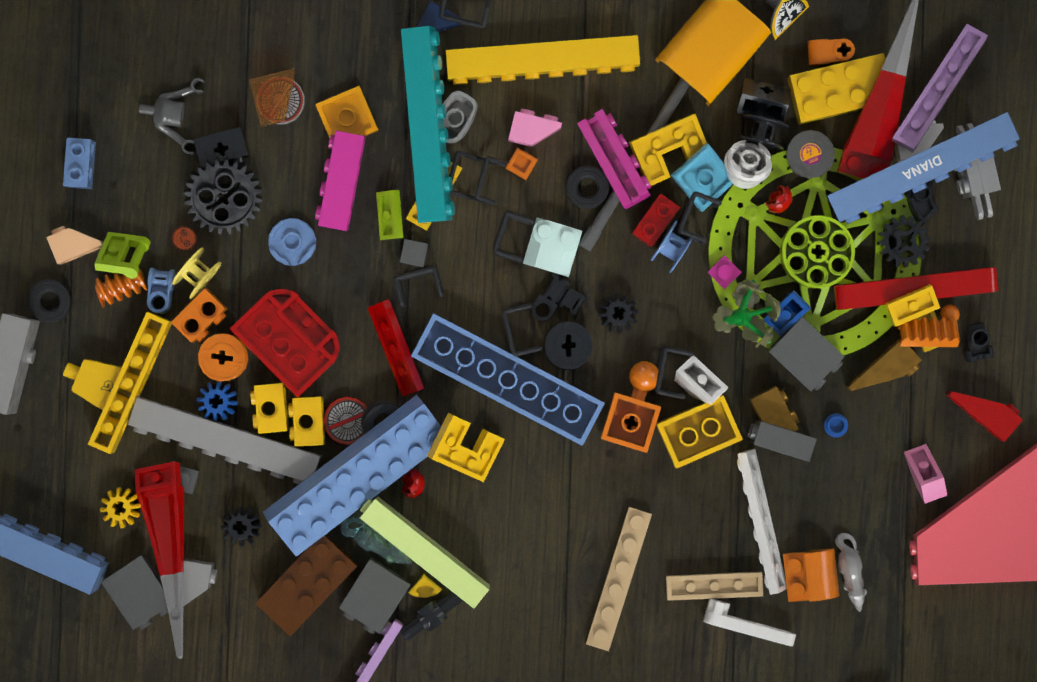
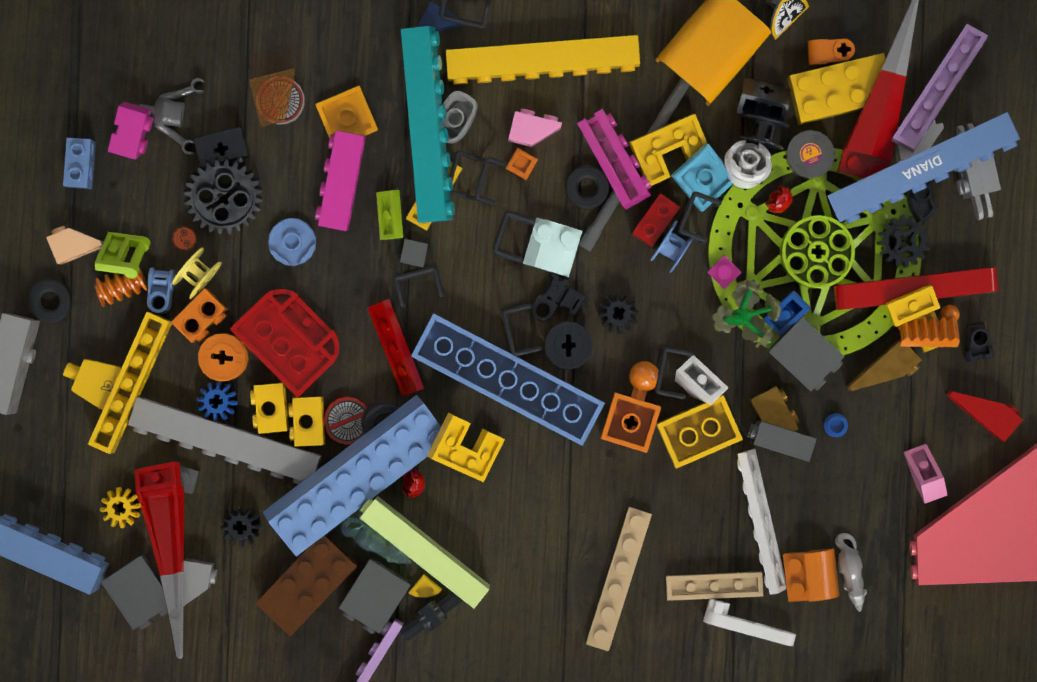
none -> dark pink brick [108,102,153,160]

